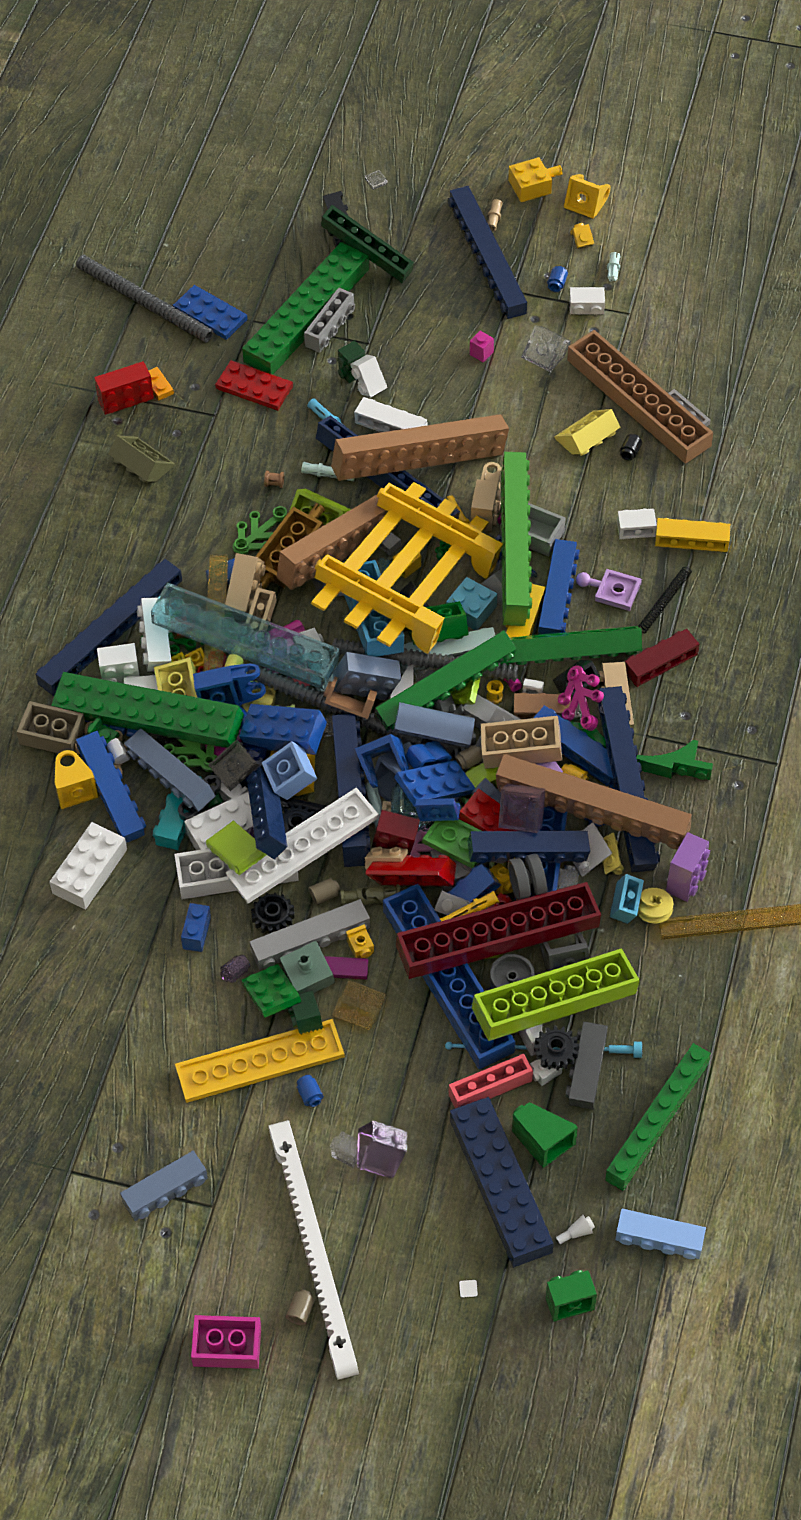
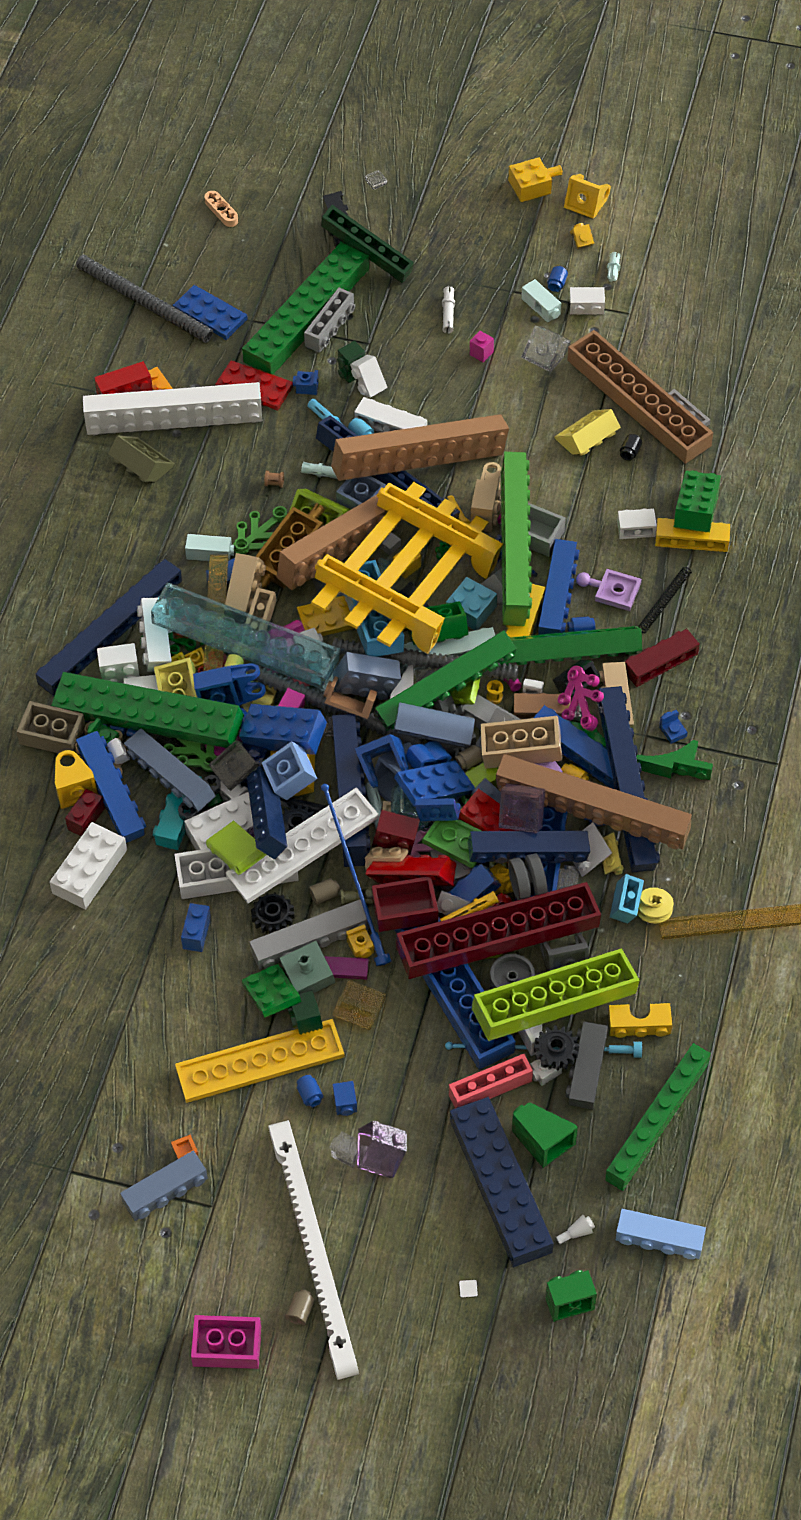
brick [220,954,251,983] -> none
dark blue brick [448,186,527,319] -> none
tan pin [488,199,503,232] -> none
medium lavender brick [666,832,710,902] -> none
none -> dark red brick [65,789,105,836]
none -> white brick [83,382,263,435]
none -> orange plate [171,1135,199,1159]
none -> light aqua brick [185,534,235,562]
none -> light nougat beam [205,191,238,227]
none -> dark pink brick [278,688,305,708]
none -> blue brick [293,370,319,395]
none -> yellow plate [297,596,354,636]
none -> blue piece [321,784,392,966]
none -> blue brick [333,1081,357,1116]
none -> sand blue brick [336,476,386,509]
none -> medium azure brick [348,418,374,436]
none -> dark red piece [372,876,438,932]
none -> white pin [442,287,455,333]
none -> light aqua brick [521,279,561,322]
none -> blue brick [567,616,595,632]
none -> yellow arch [608,1003,672,1038]
none -> blue bracket [659,710,688,744]
none -> green brick [674,470,721,532]

